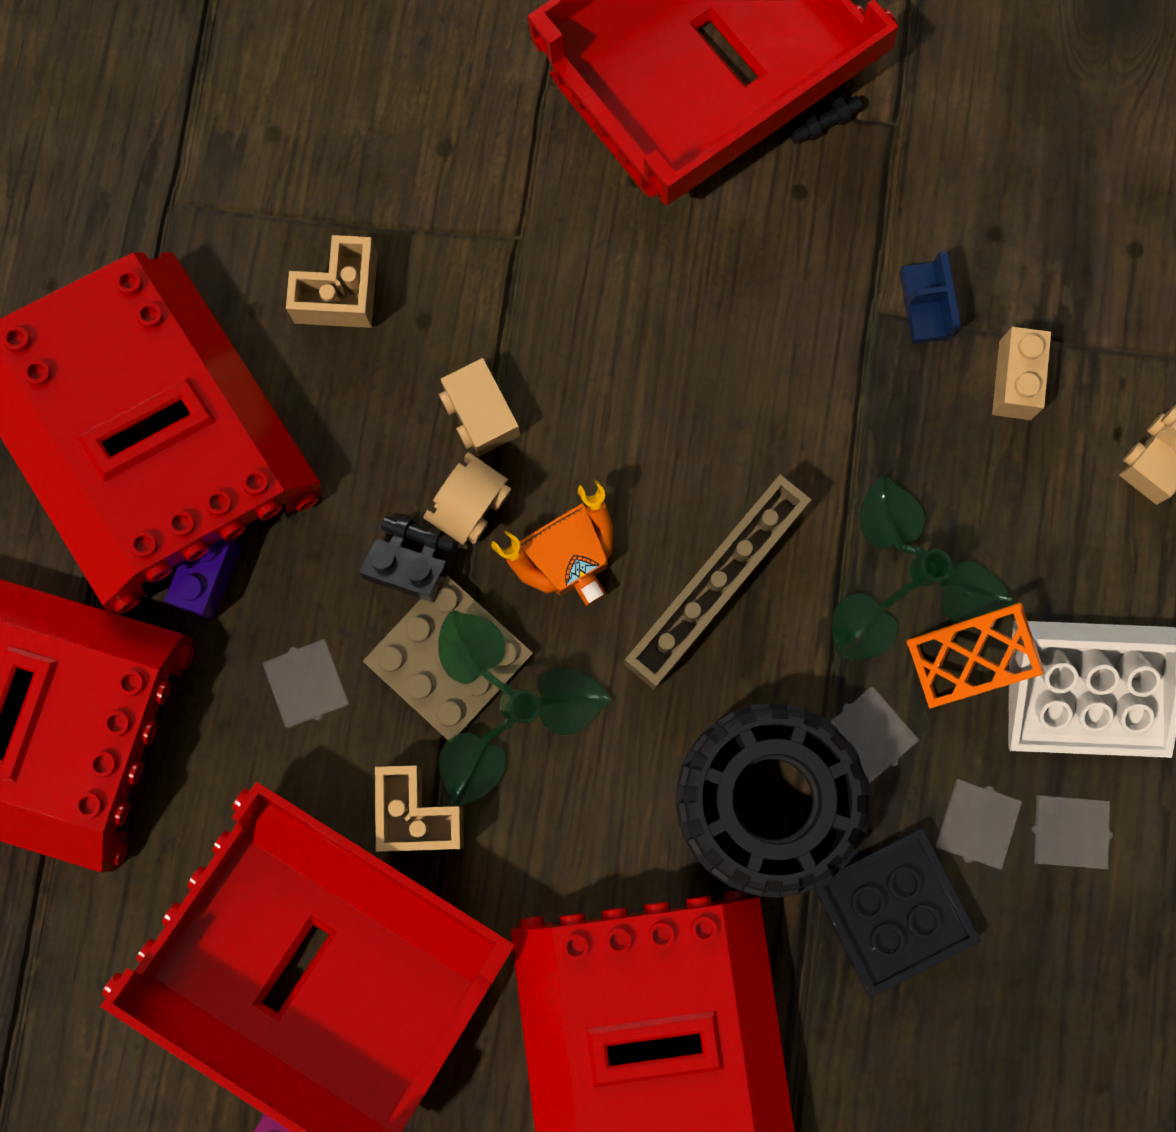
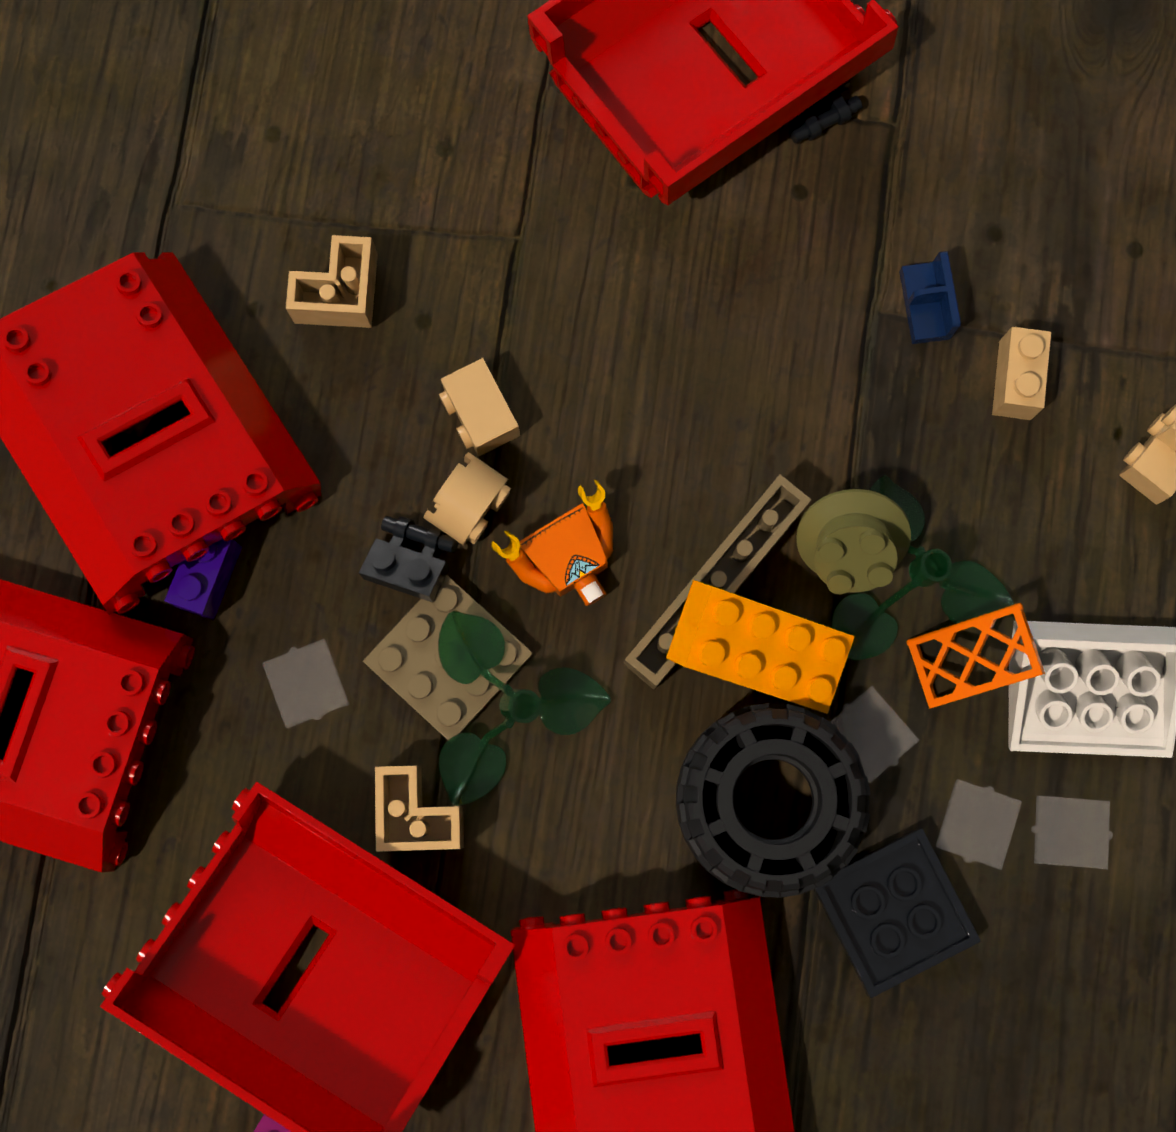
none -> light orange brick [666,580,855,714]
none -> olive piece [796,489,911,594]

